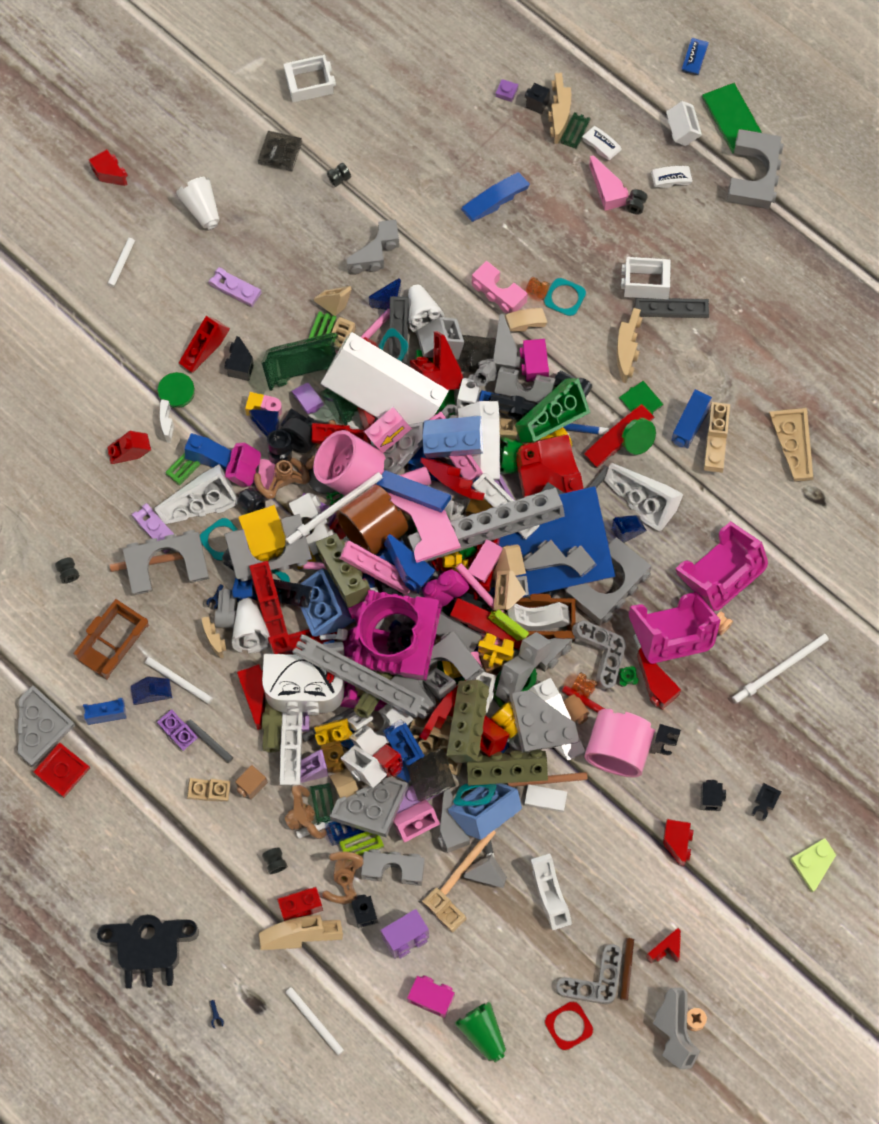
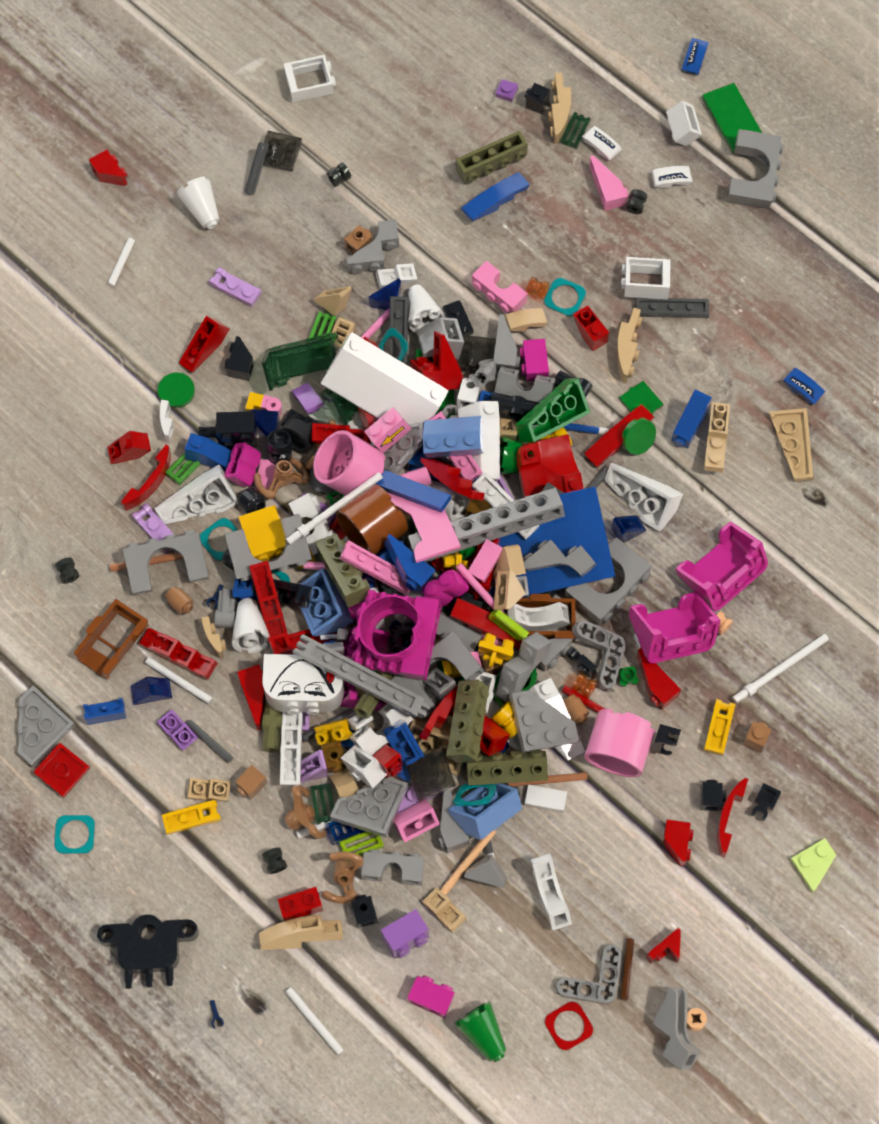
none -> teal piece [55,815,95,854]
none -> red slope [121,444,171,511]
none -> red slope [139,627,218,679]
none -> yellow plate [162,800,221,835]
none -> medium nougat brick [165,586,194,615]
none -> black brick [199,411,257,450]
none -> dark grey axle [245,142,269,195]
none -> medium nougat brick [344,225,373,254]
none -> white slope [375,263,417,289]
none -> black plate [443,300,474,337]
none -> olive brick [456,130,528,184]
none -> black plate [567,646,597,678]
none -> red slope [573,305,609,351]
none -> yellow plate [704,699,735,756]
none -> red slope [717,778,748,858]
none -> medium nougat brick [743,721,772,753]
none -> blue slope [783,367,826,406]

